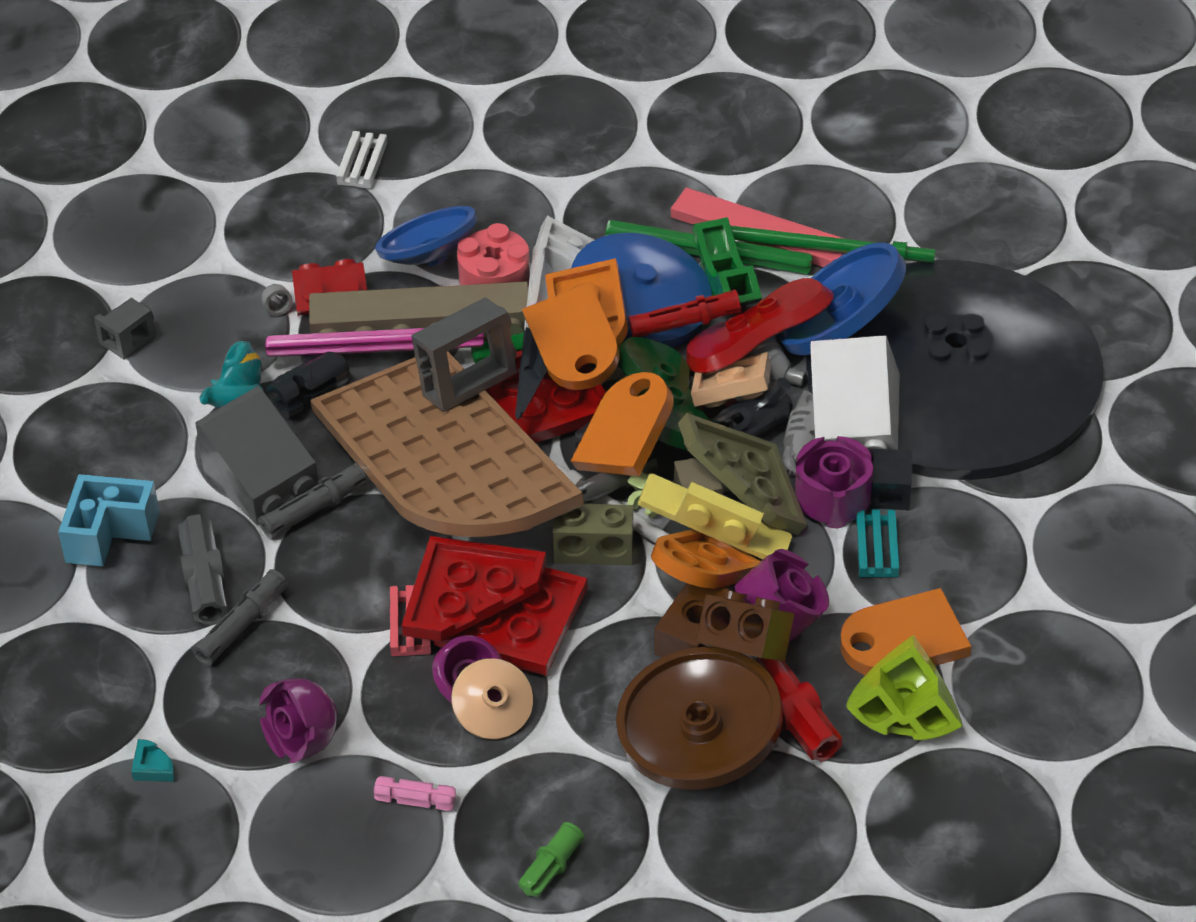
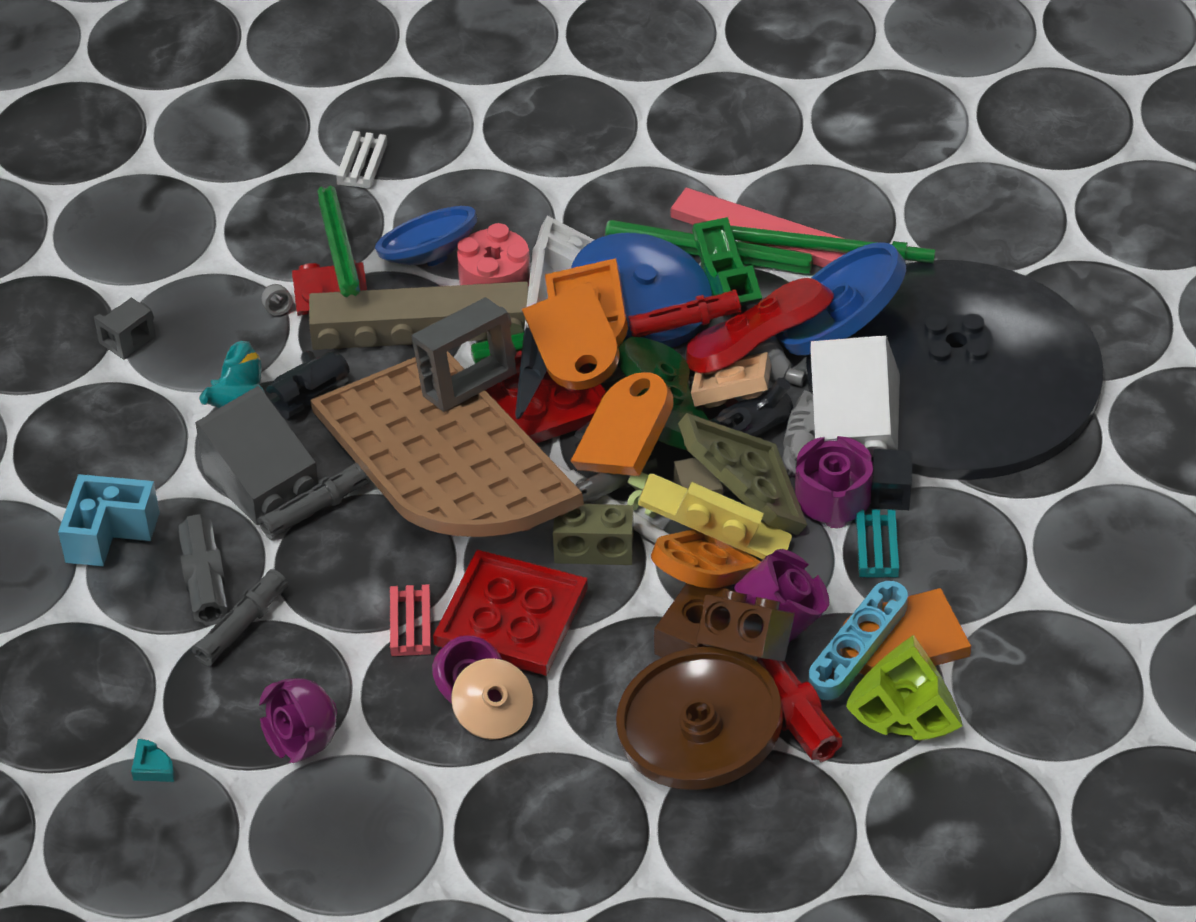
dark pink axle [265,328,485,358] -> none
bright pink axle [374,776,456,811] -> none
red plate [401,536,546,642] -> none
bright green axle [519,822,585,897] -> none
none -> green axle [317,185,360,298]
none -> medium azure beam [808,581,908,700]

